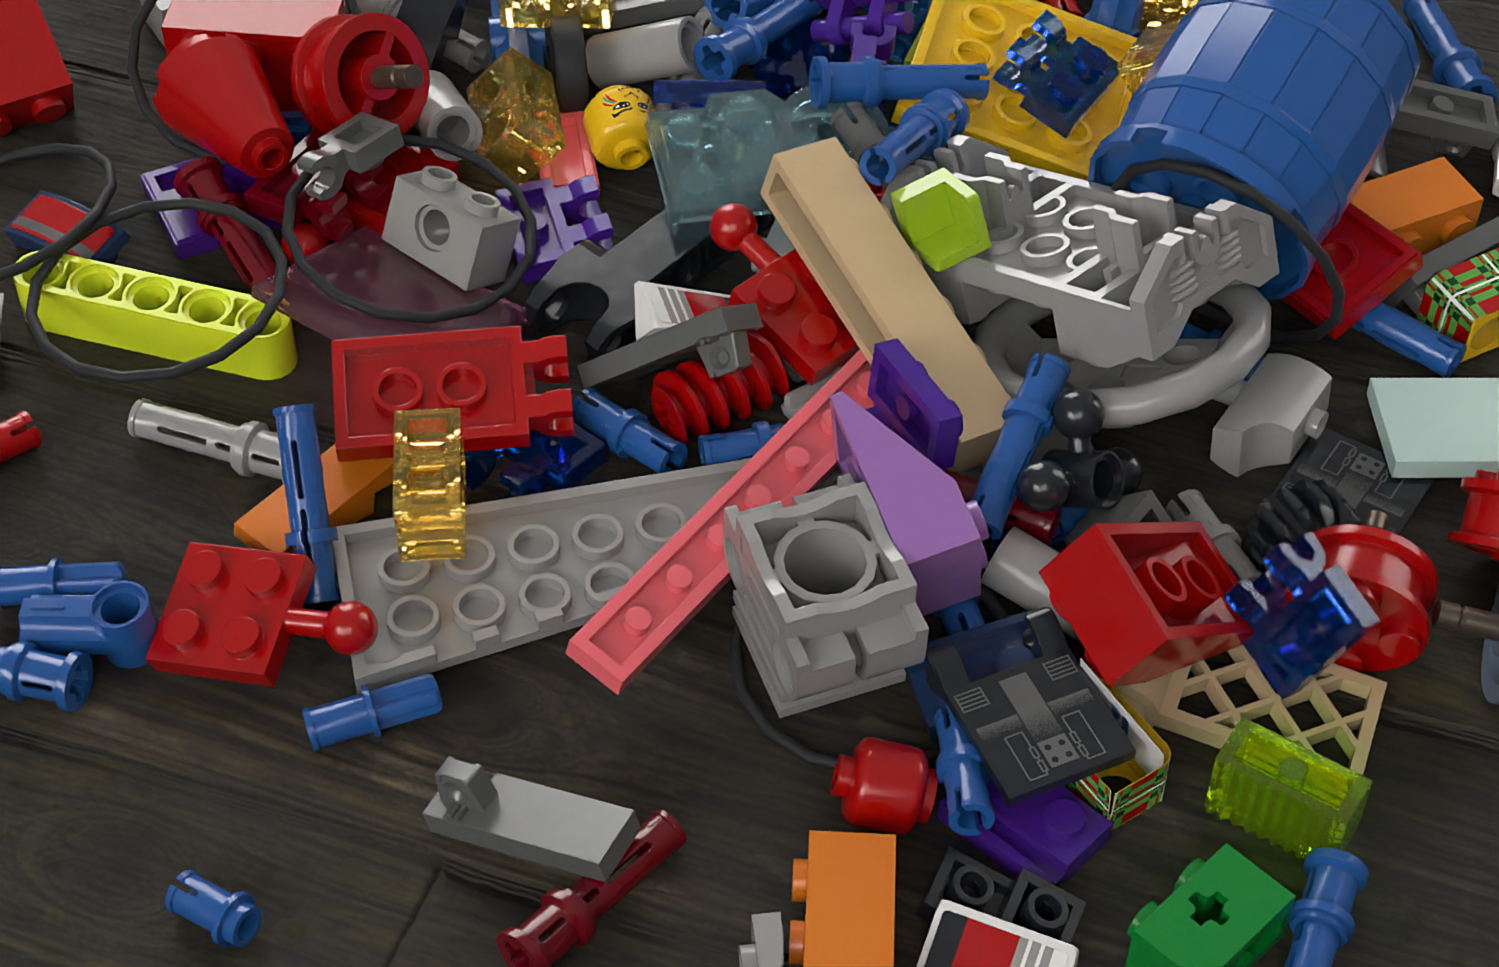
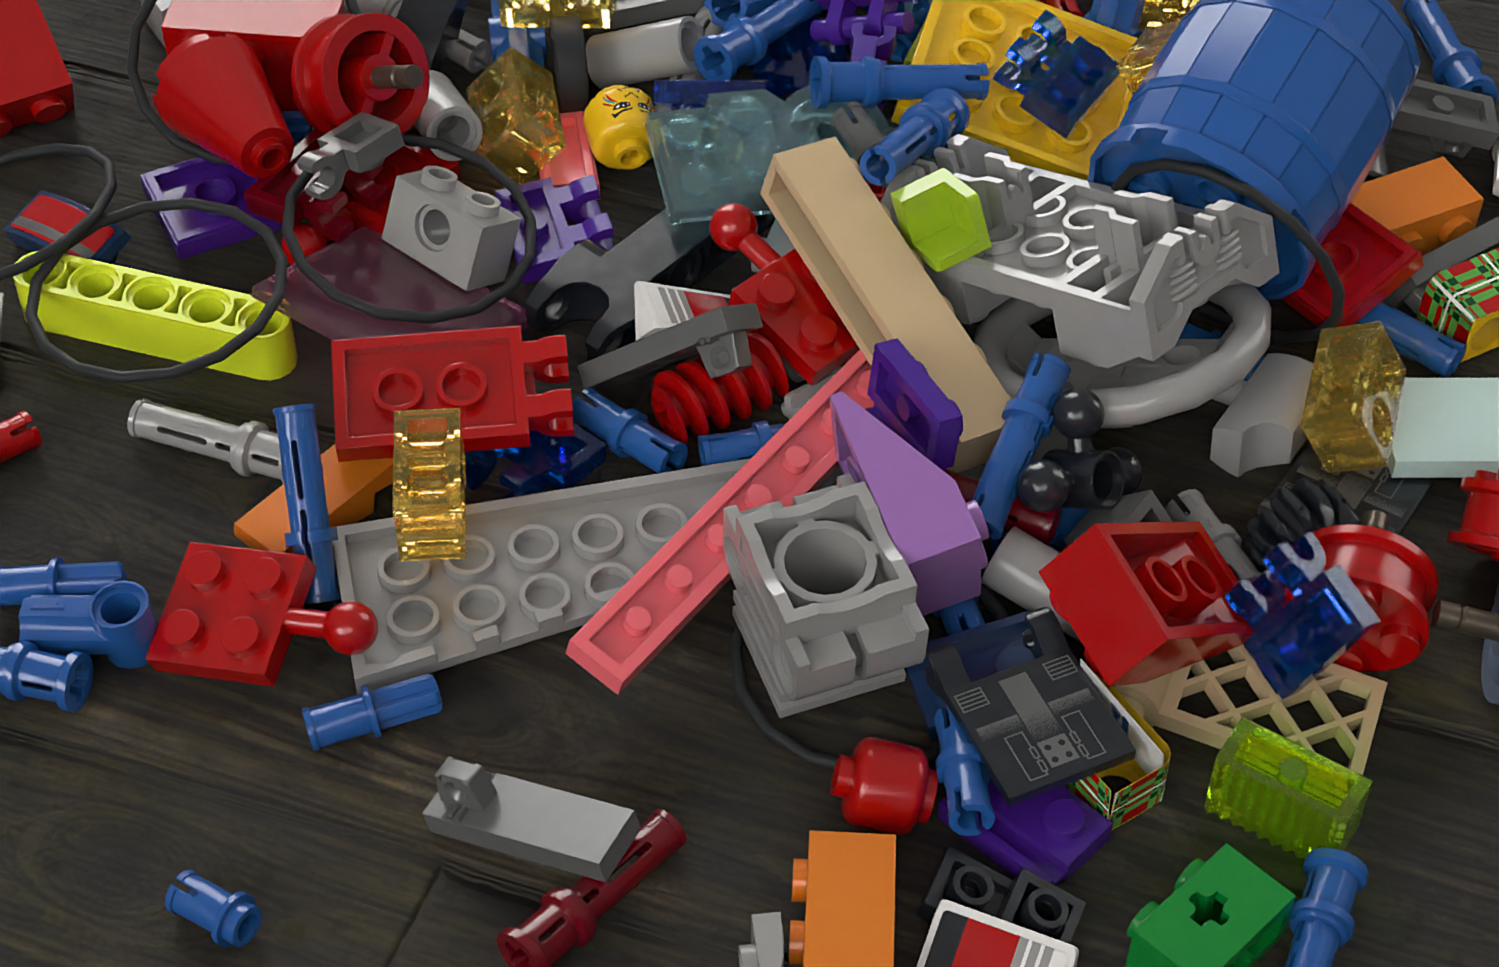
dark red pin [173,156,297,310] -> none
none -> clear yellow brick [1300,321,1406,473]

